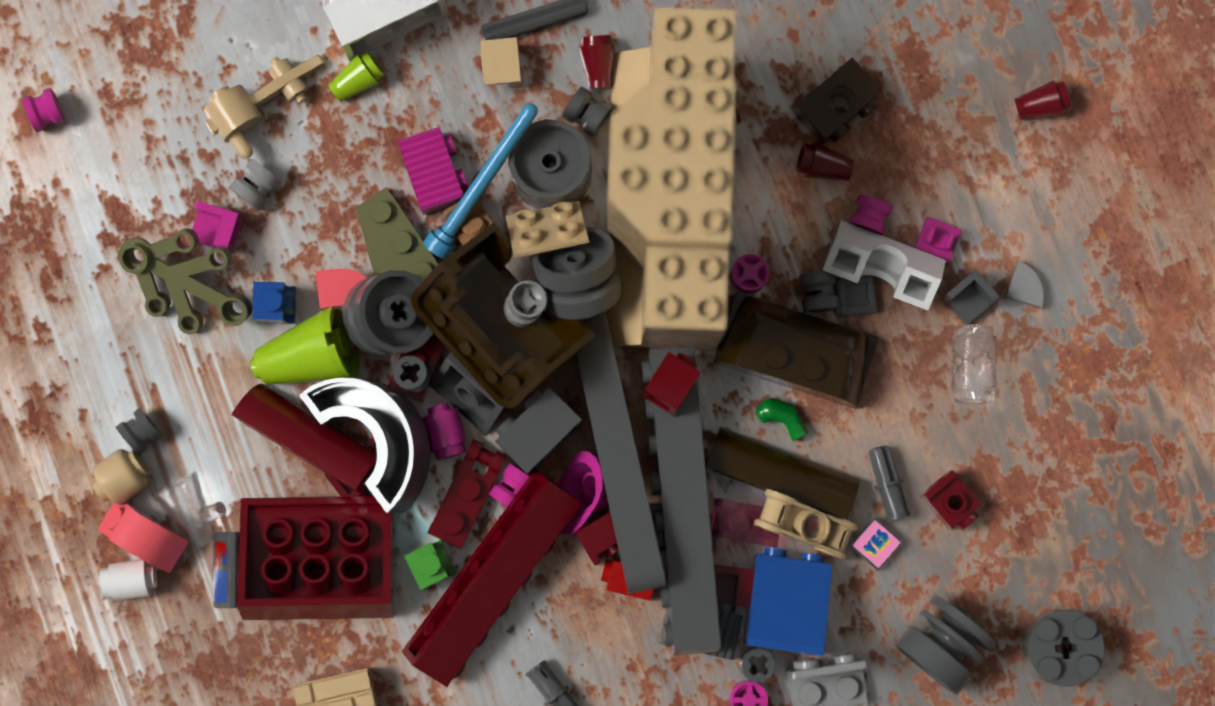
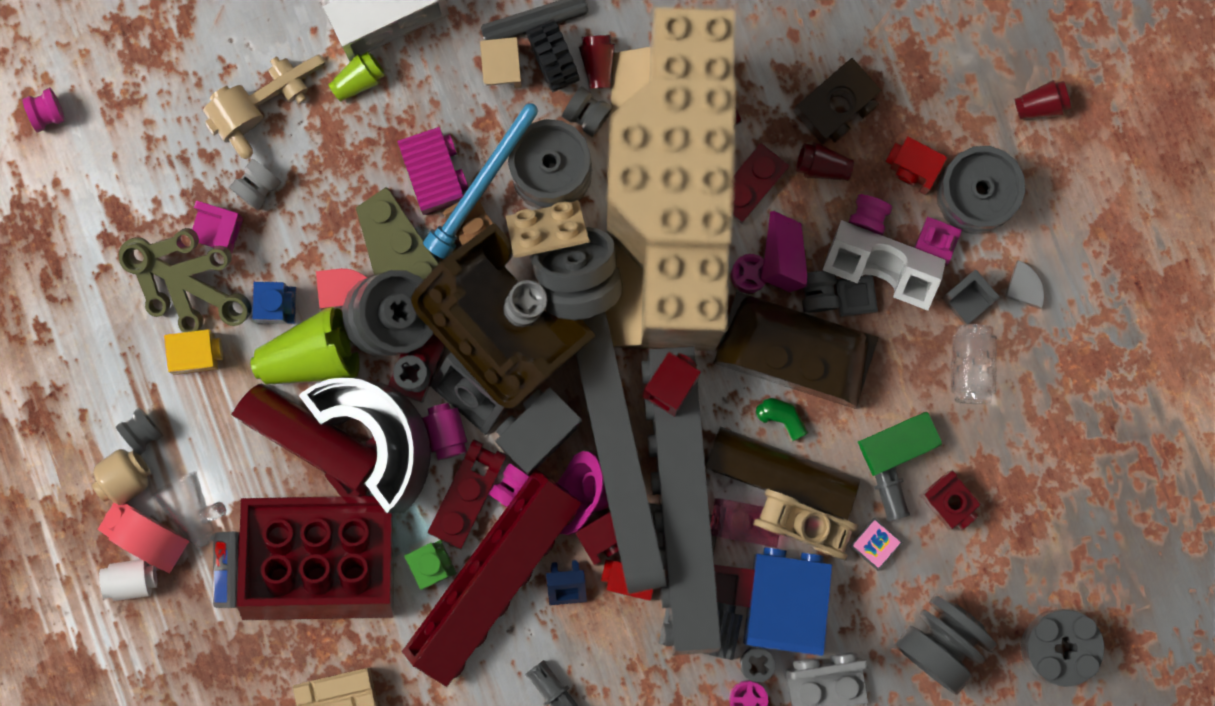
none -> yellow brick [164,329,223,375]
none -> black tyre [526,19,580,92]
none -> dark blue tile [546,560,587,605]
none -> dark red plate [731,143,789,224]
none -> dark pink slope [762,211,807,292]
none -> green slope [858,412,942,476]
none -> red brick [885,136,947,195]
none -> dark grey wheel [936,146,1025,234]

